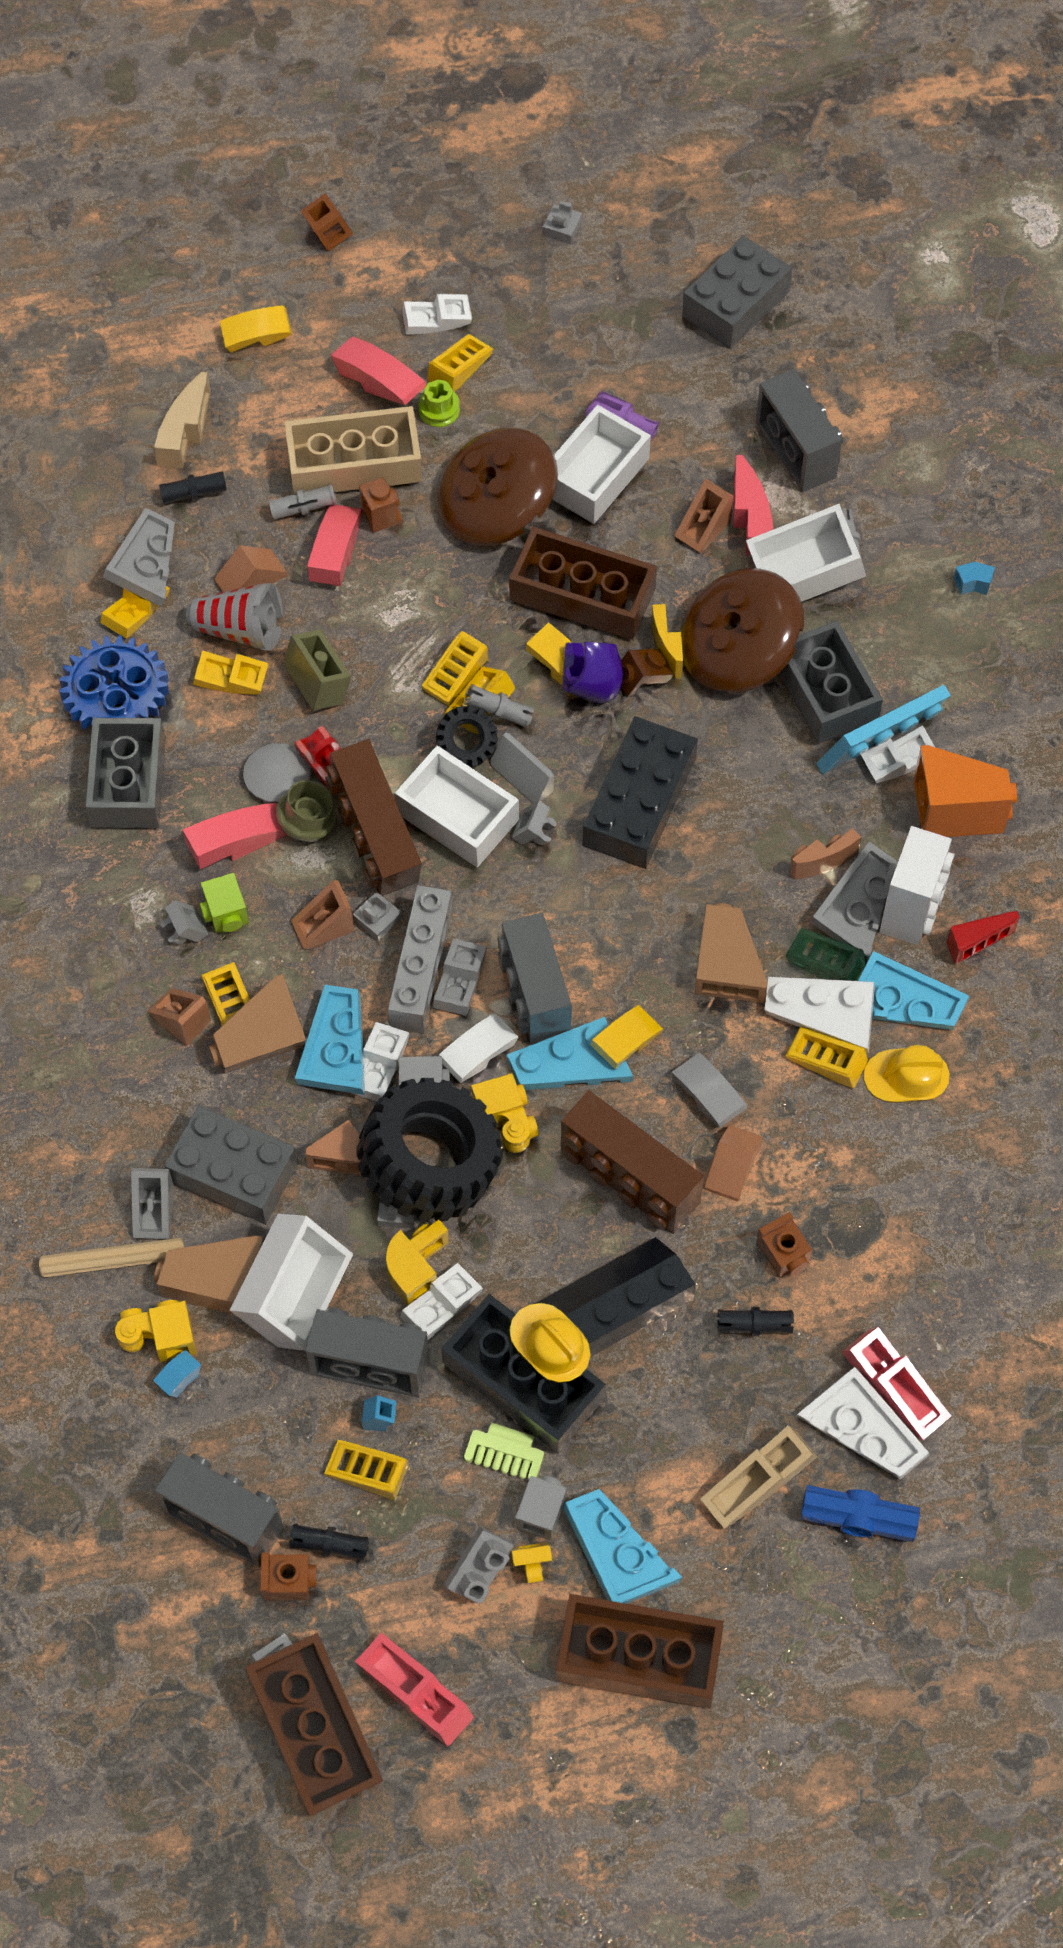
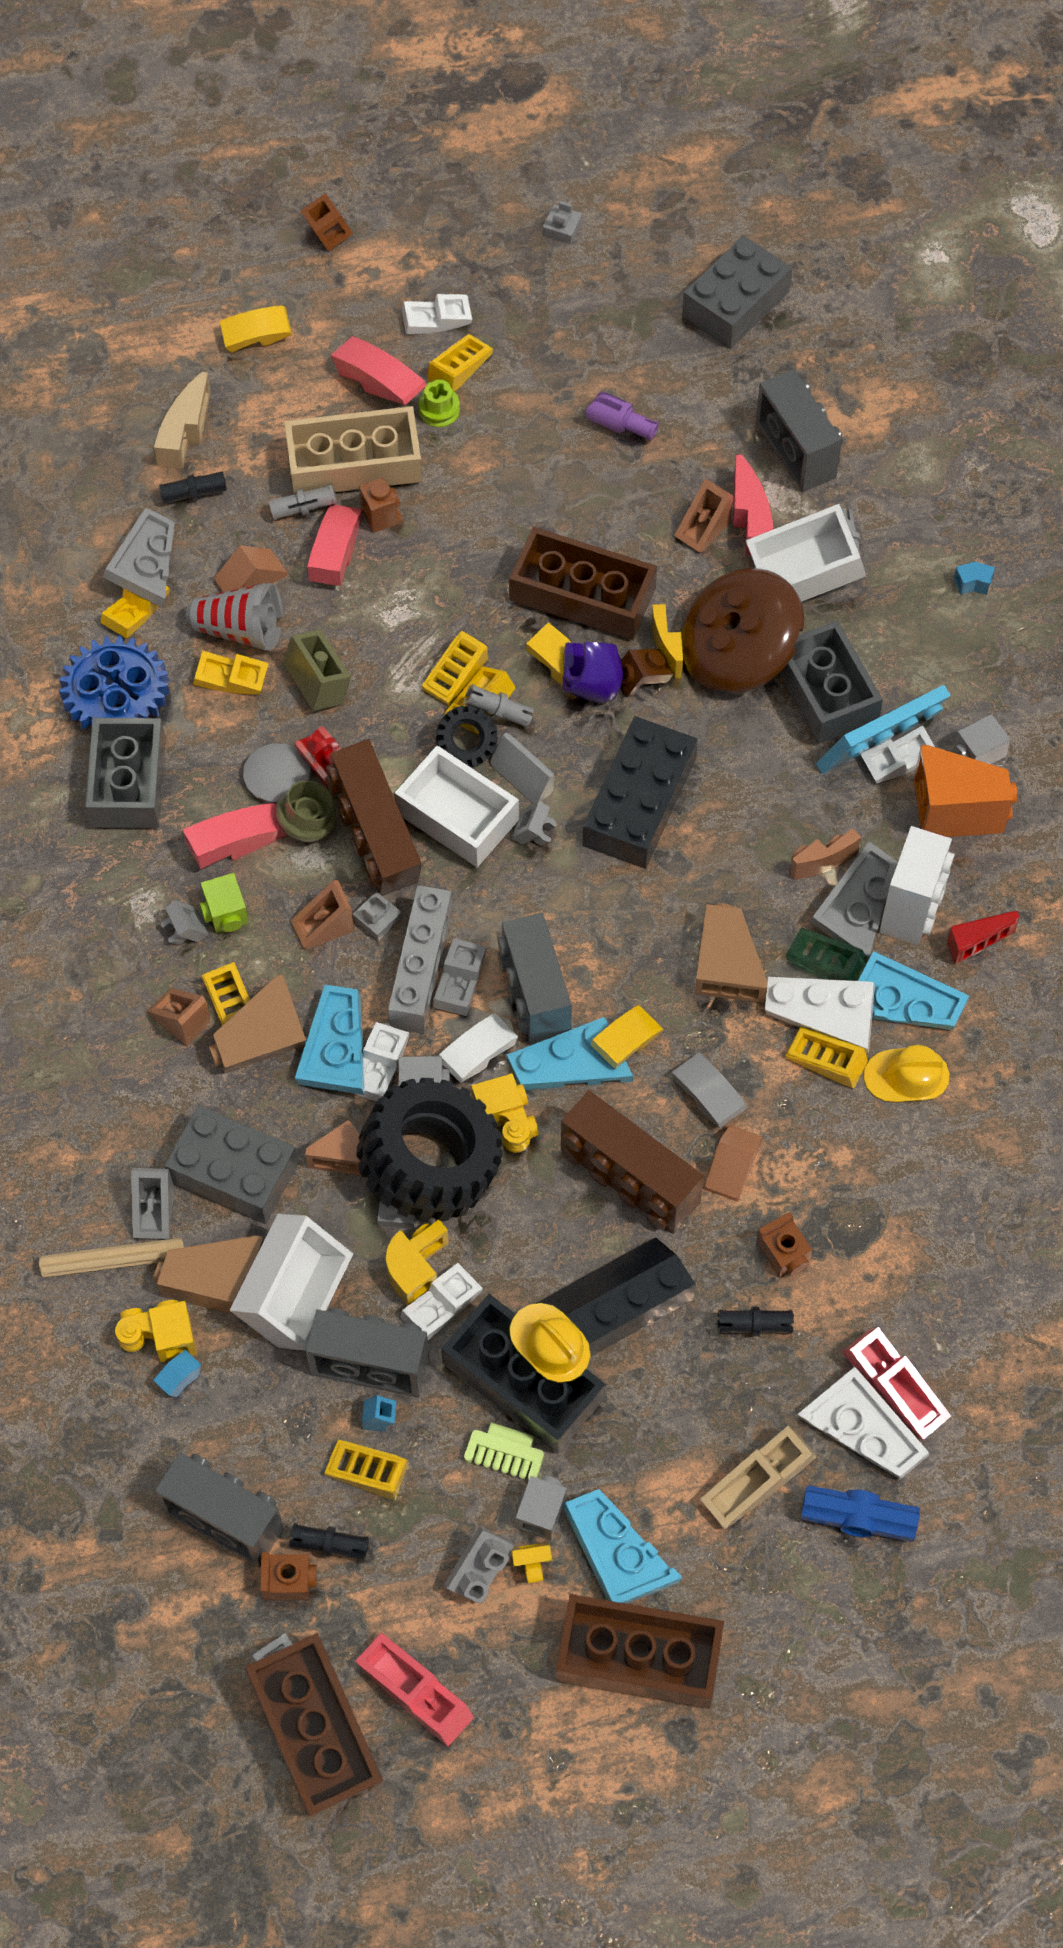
reddish brown brick [437,427,558,546] -> none
white piece [552,405,651,524] -> none
none -> light grey brick [954,714,1011,764]

